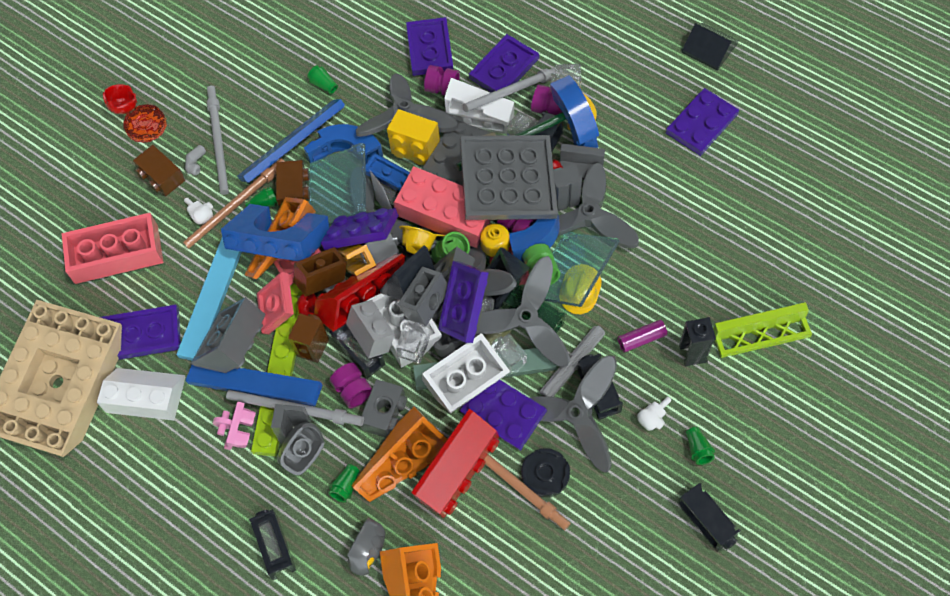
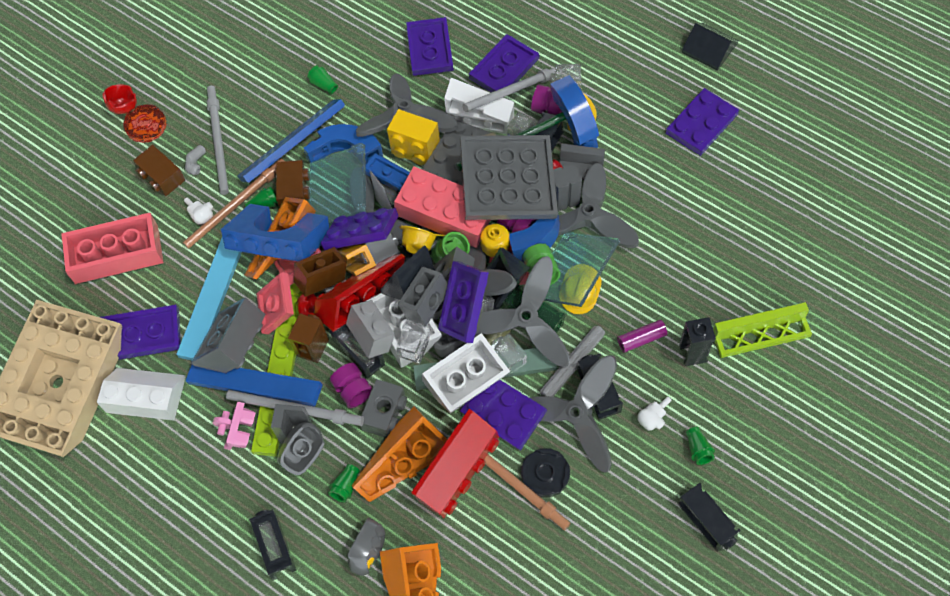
magenta wheel [424,65,460,96] -> none

